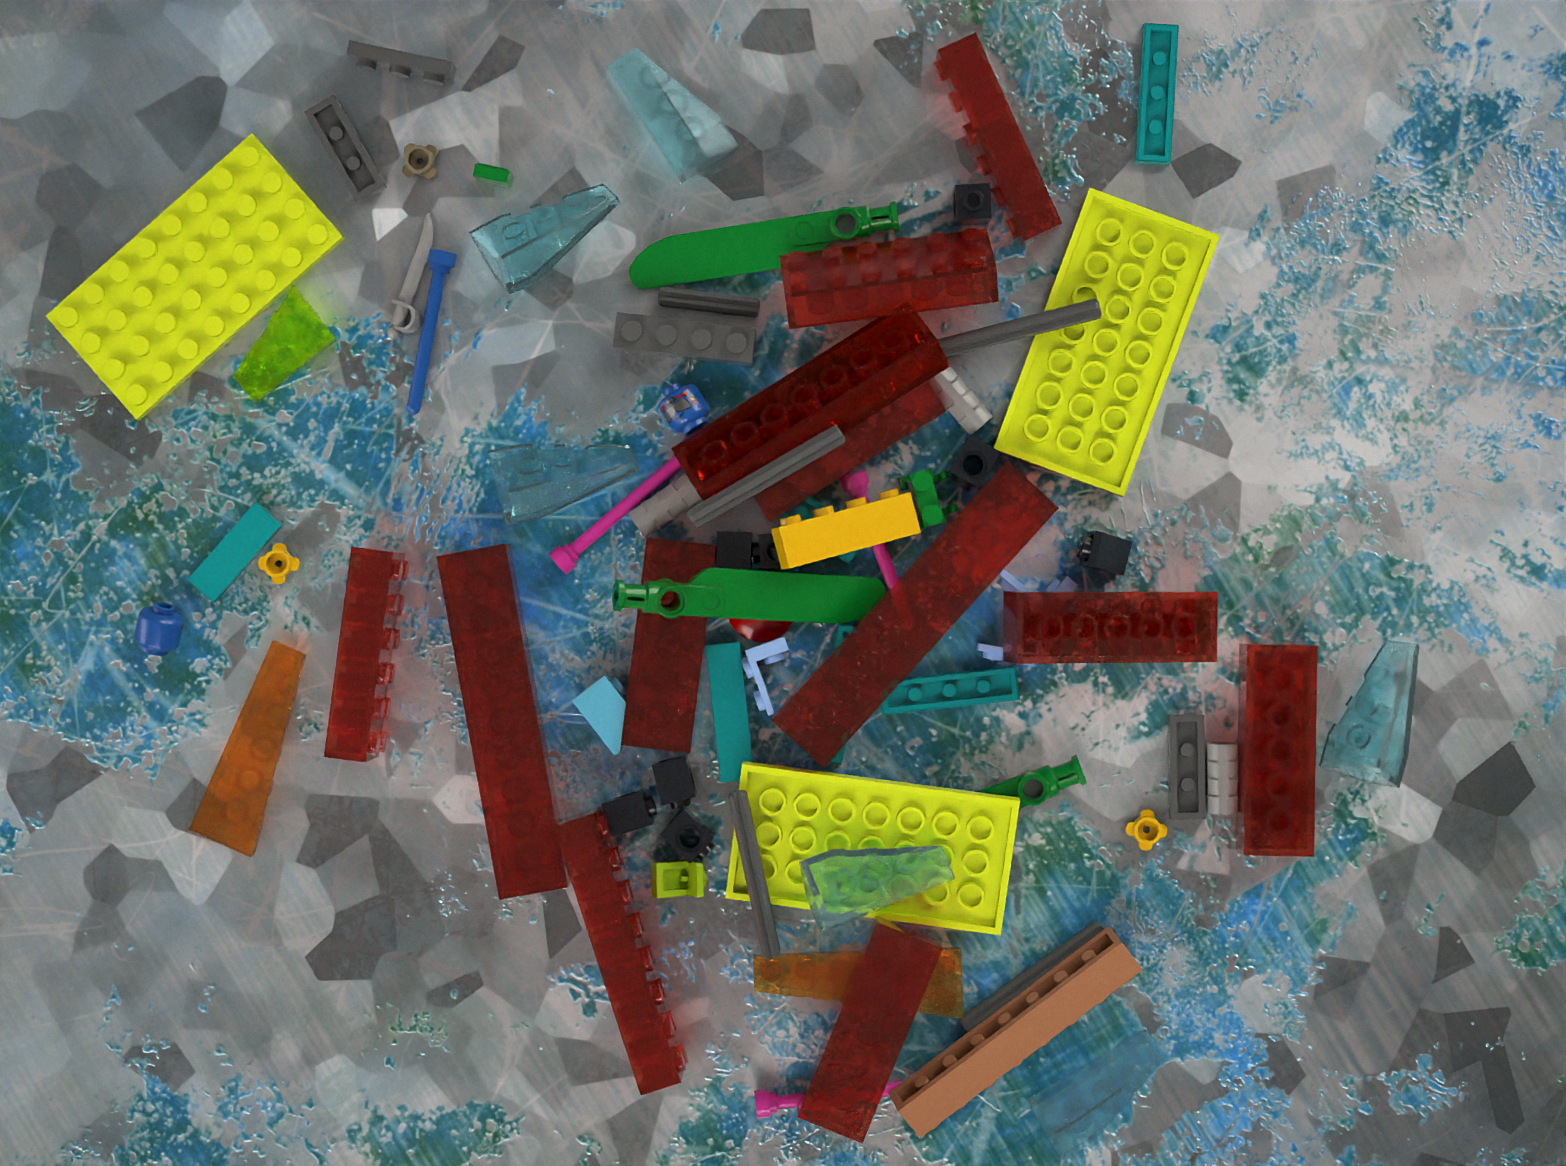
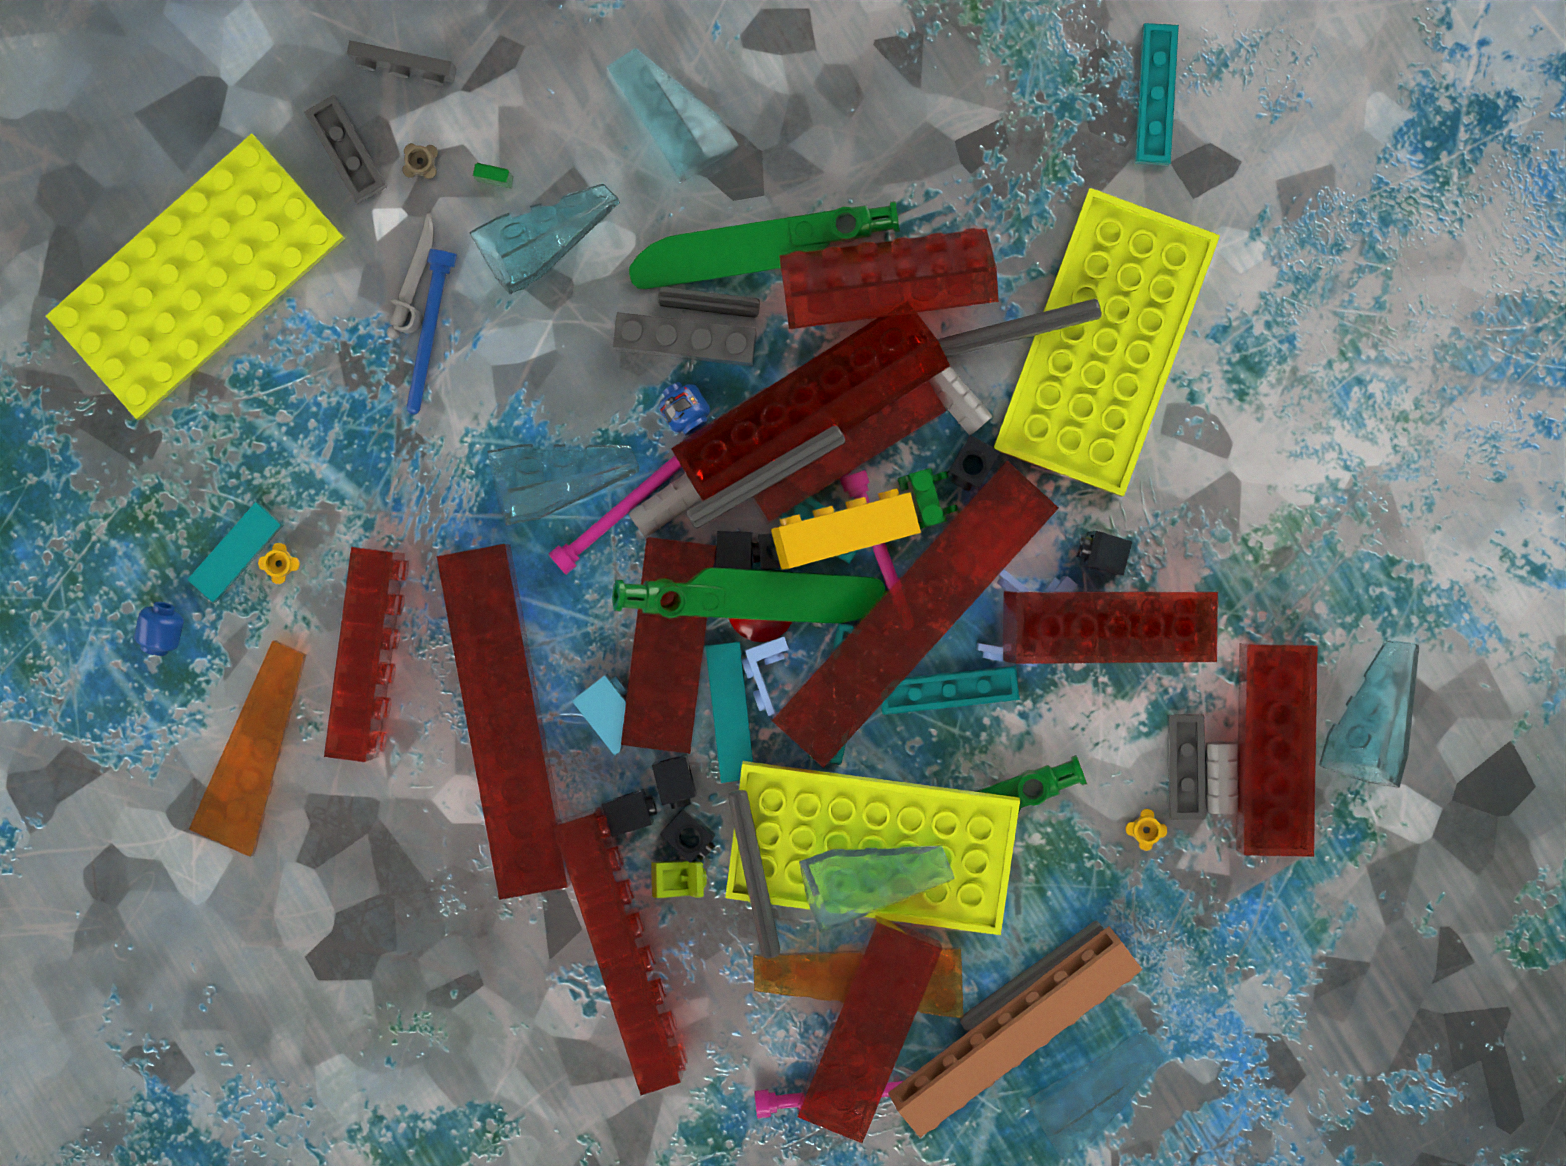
clear neon green wing [233,284,338,404] -> none
clear red brick [933,32,1062,245] -> none
black brick [952,183,992,226] -> none

